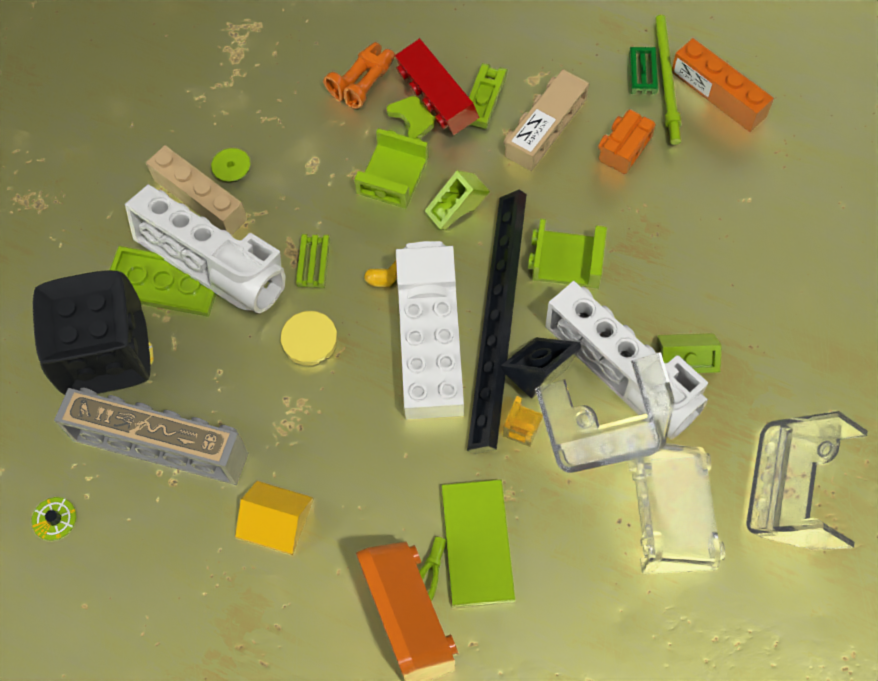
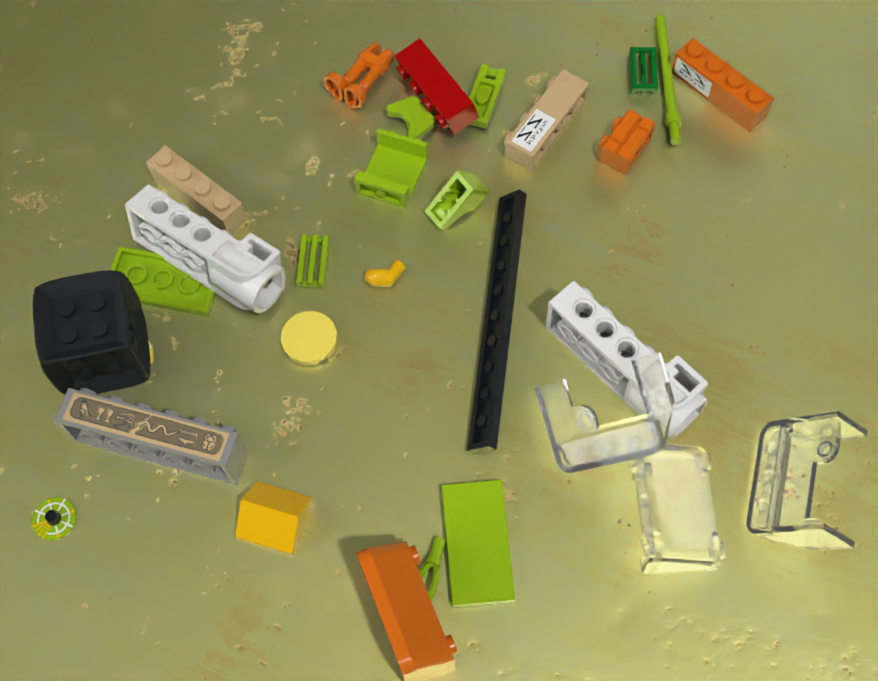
lime piece [211,148,251,182] -> none
white brick [396,241,464,420] -> none
black slope [500,337,581,399] -> none
clear yellow panel [503,396,543,447] -> none
lime panel [528,219,607,289] -> none
lime panel [657,333,722,373] -> none

